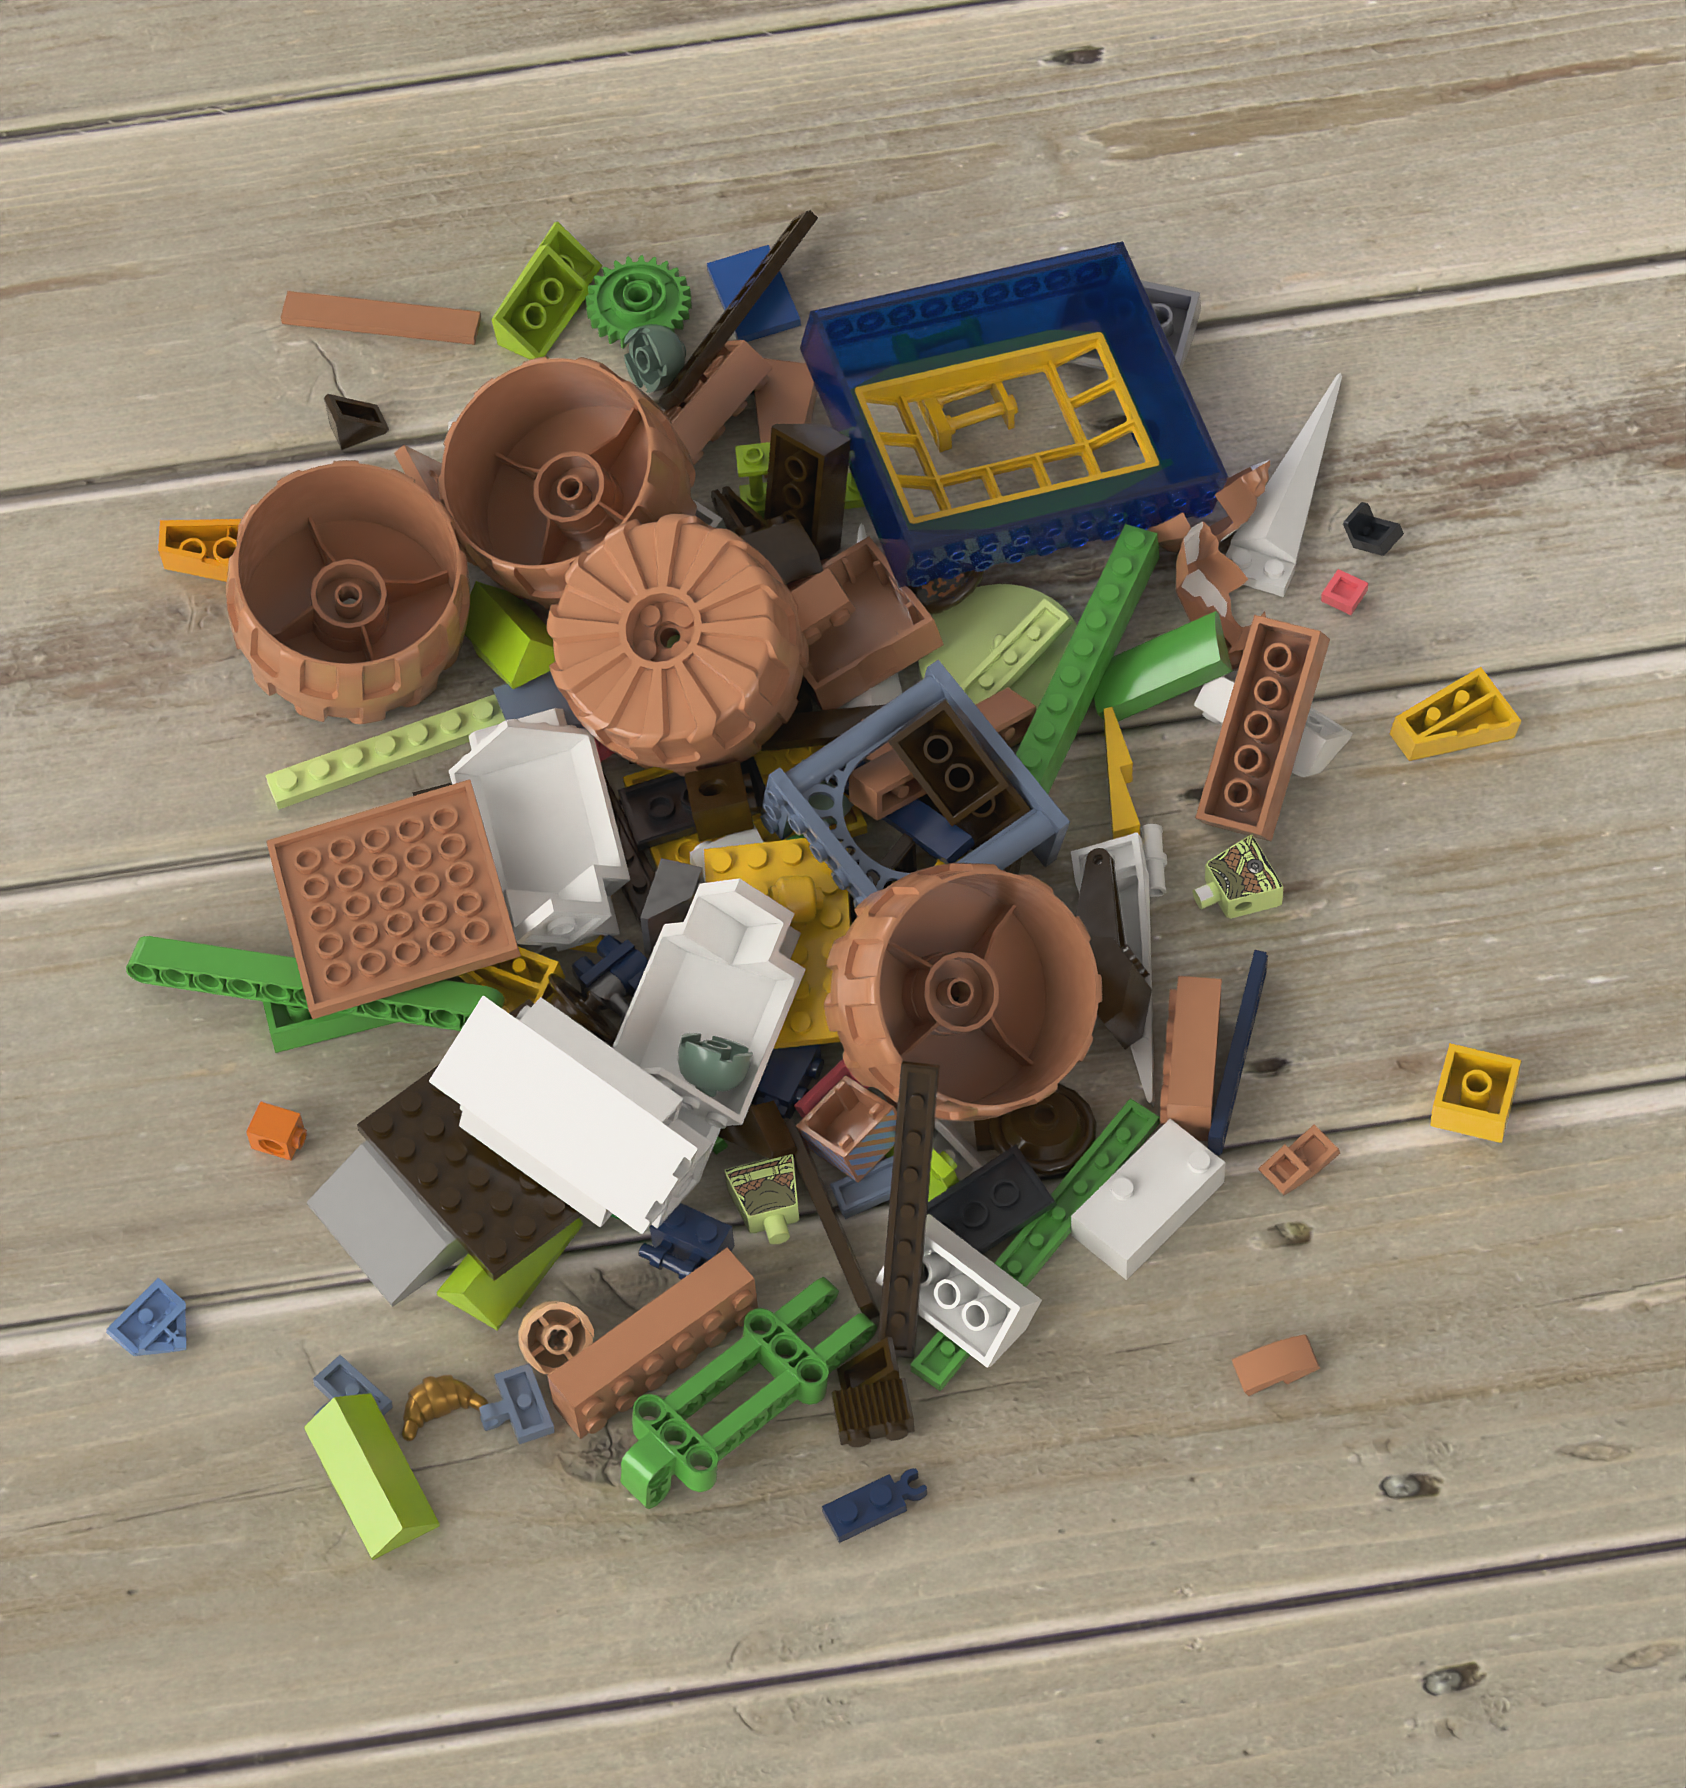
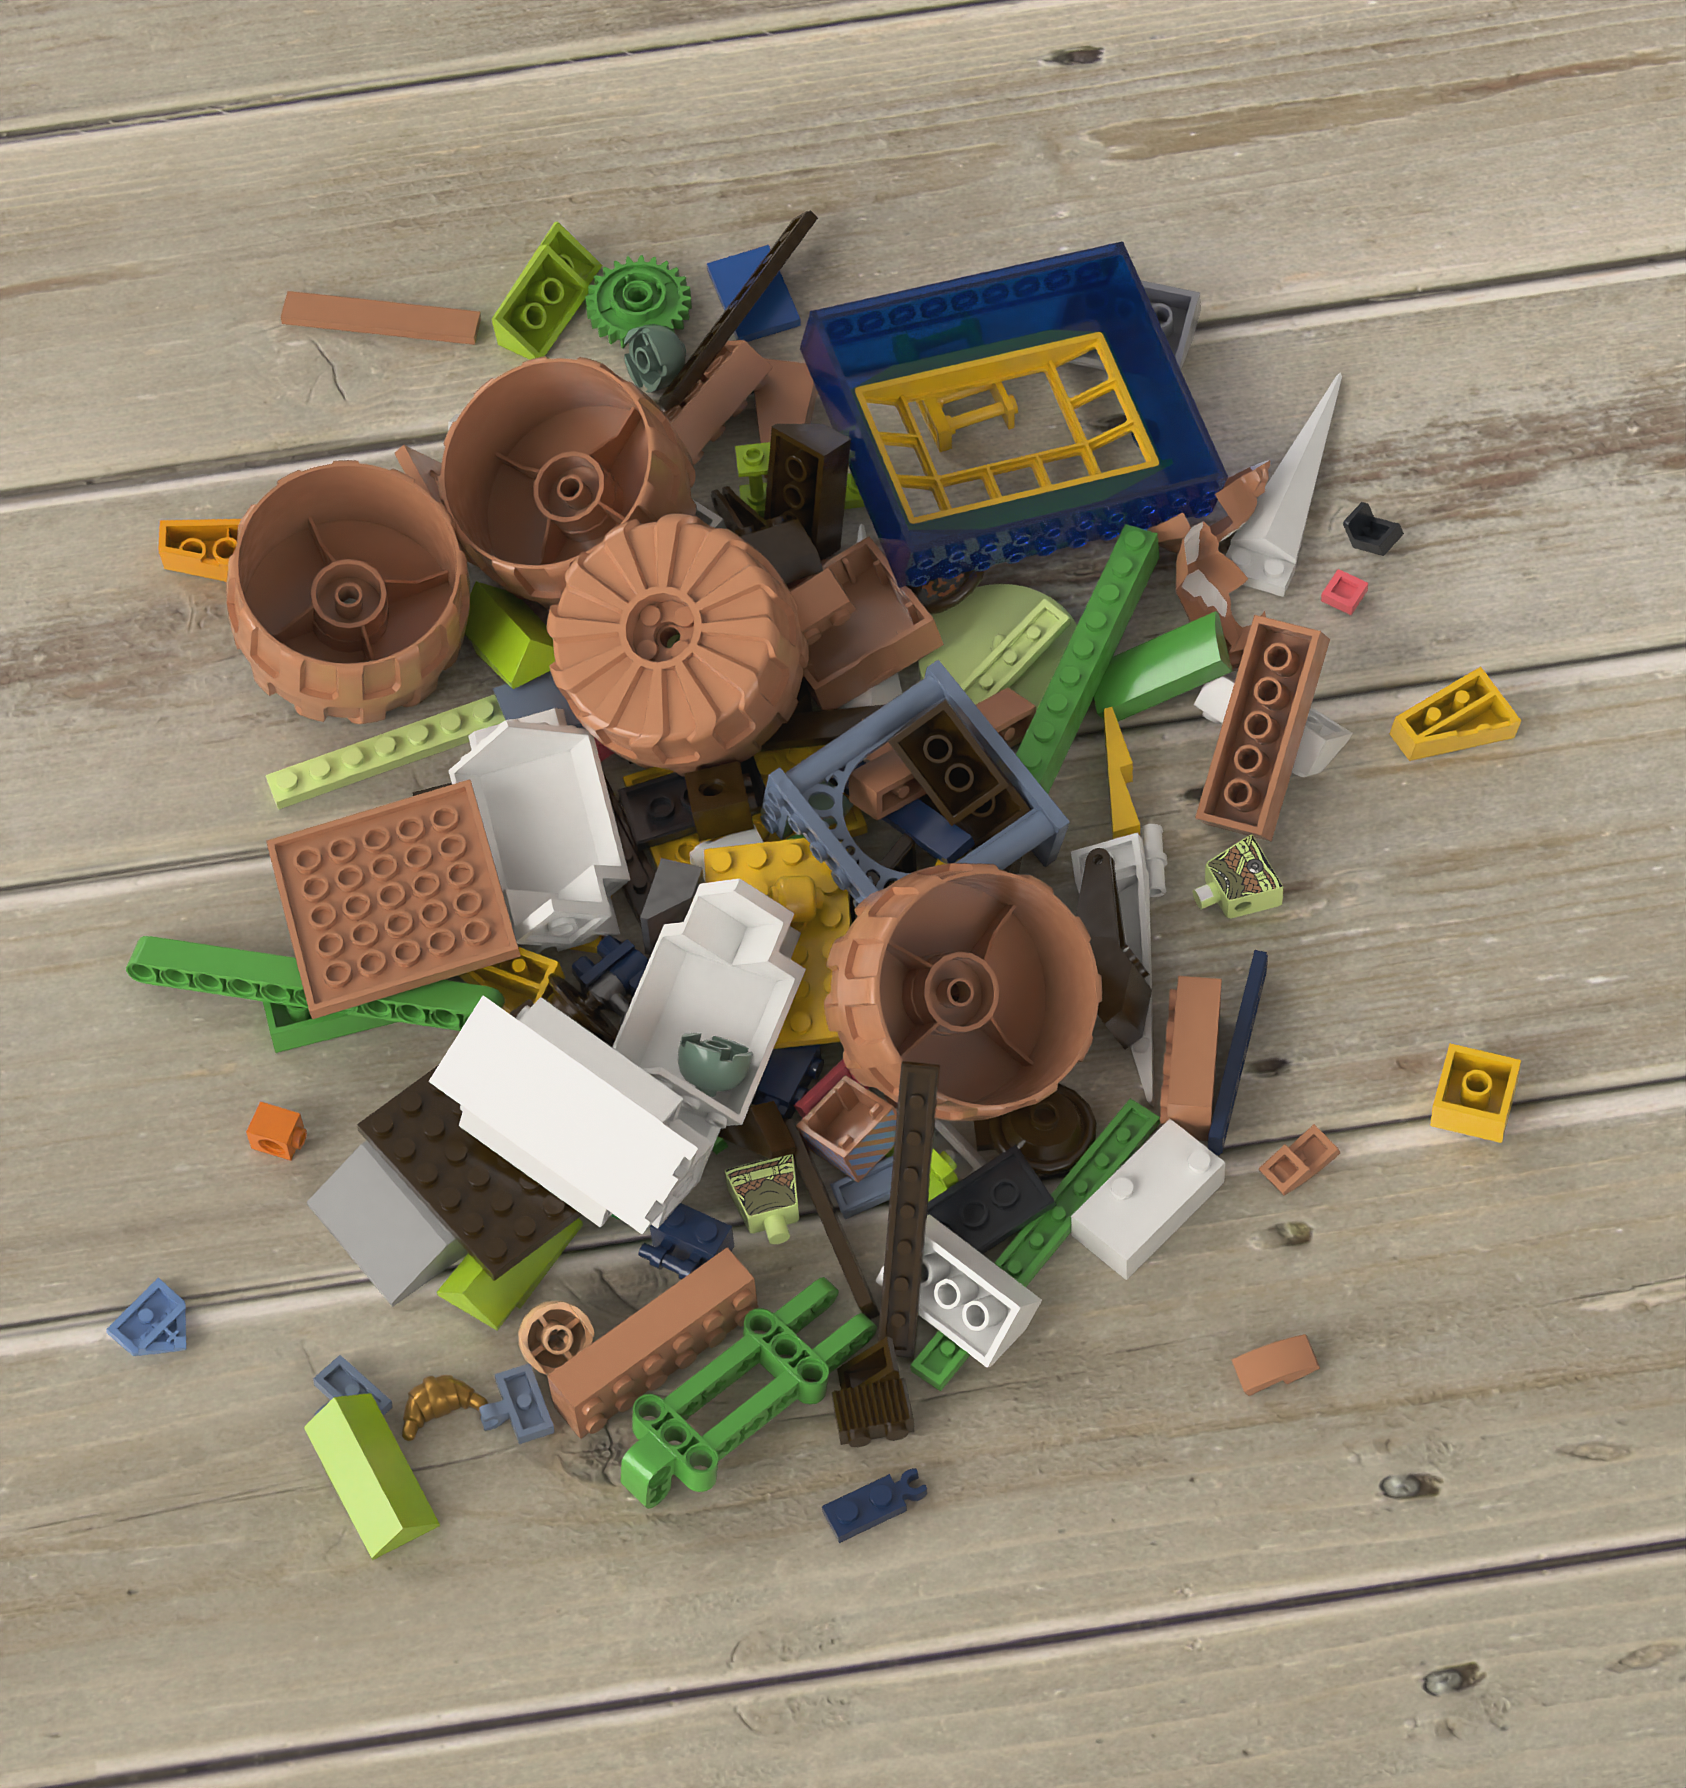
dark brown slope [324,394,389,450] -> none

